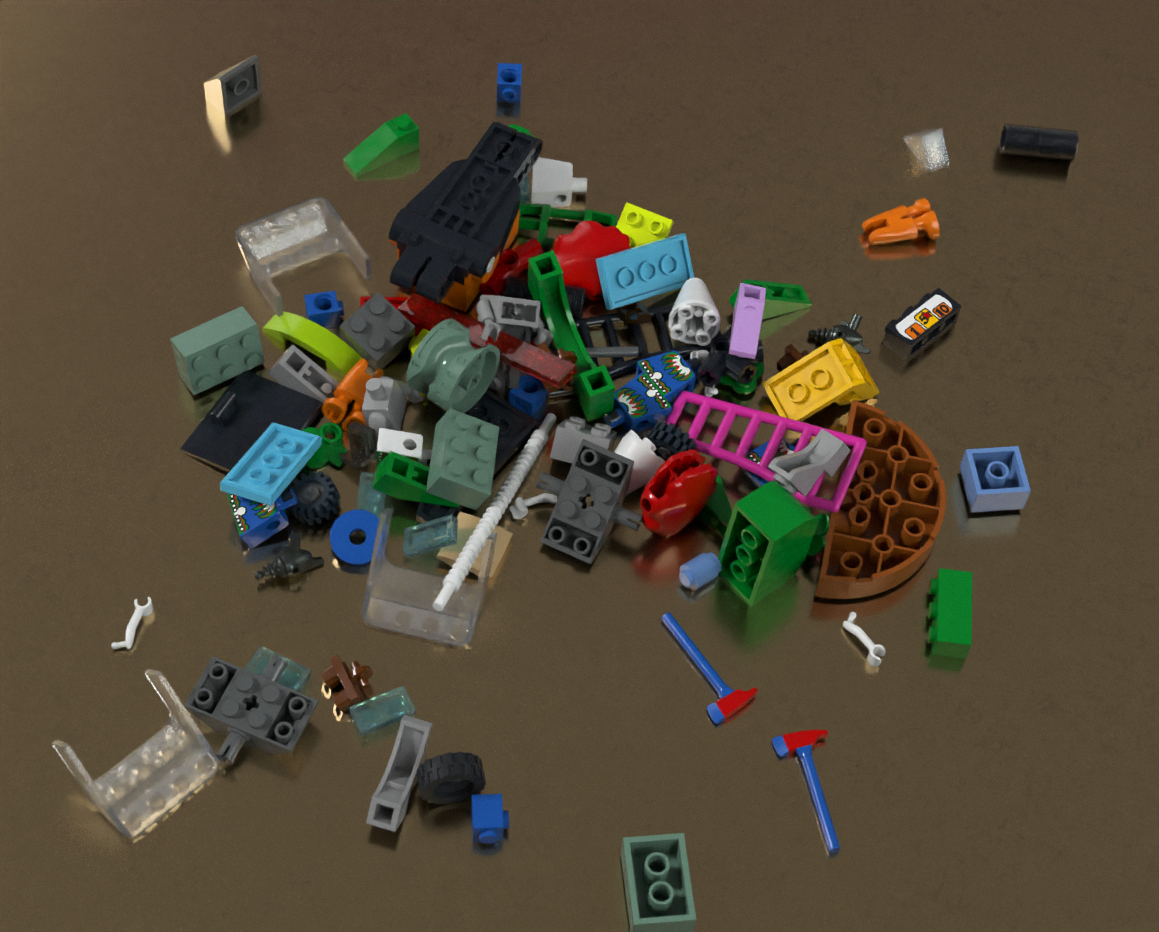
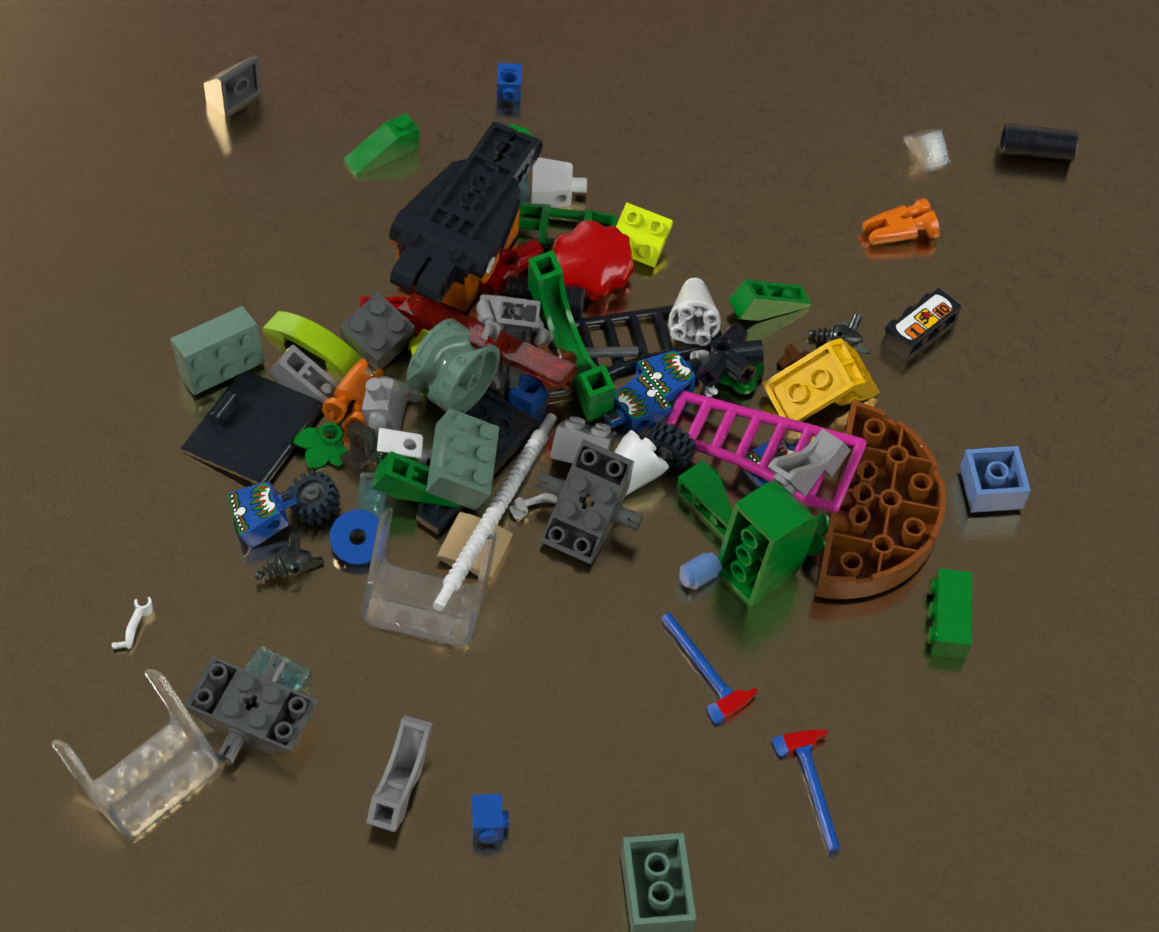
medium azure tile [220,422,322,506] -> none
clear windscreen [235,197,372,317] -> none
blue brick [304,291,344,329] -> none
reddish brown hips [320,654,373,712] -> none
clear light blue plate [349,685,415,736] -> none
clear light blue plate [403,515,458,557] -> none
black tyre [416,752,486,804] -> none
medium azure tile [596,233,694,310] -> none
dark brown tile [616,301,651,324] -> none
red piece [640,449,718,537] -> none
lavender slope [729,283,766,359] -> none
white piece [843,612,886,667] -> none

